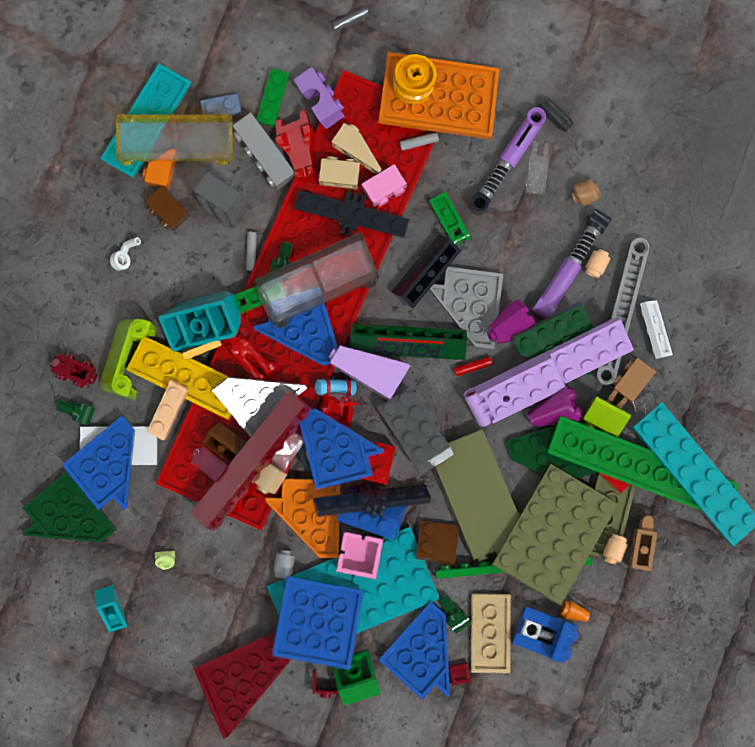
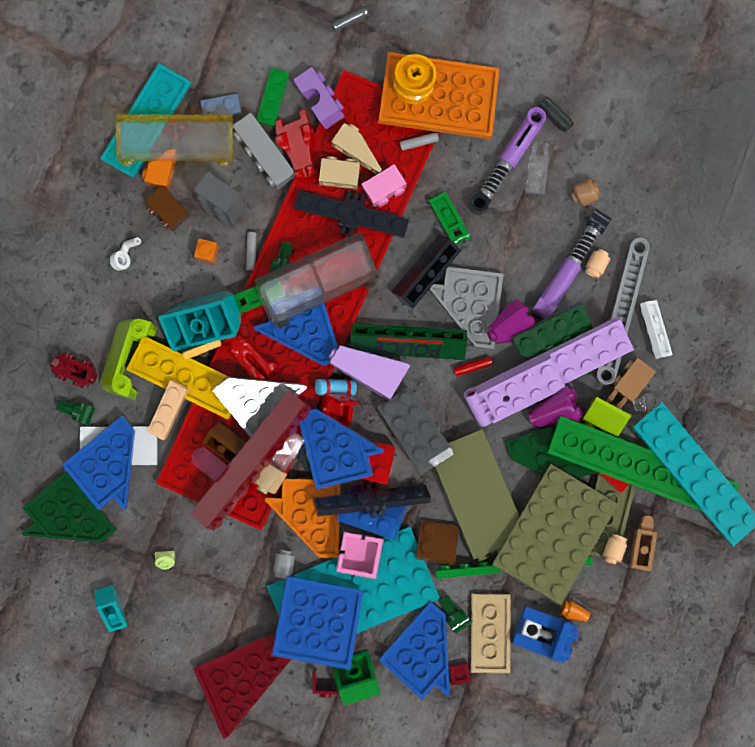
none -> orange brick [194,239,220,265]

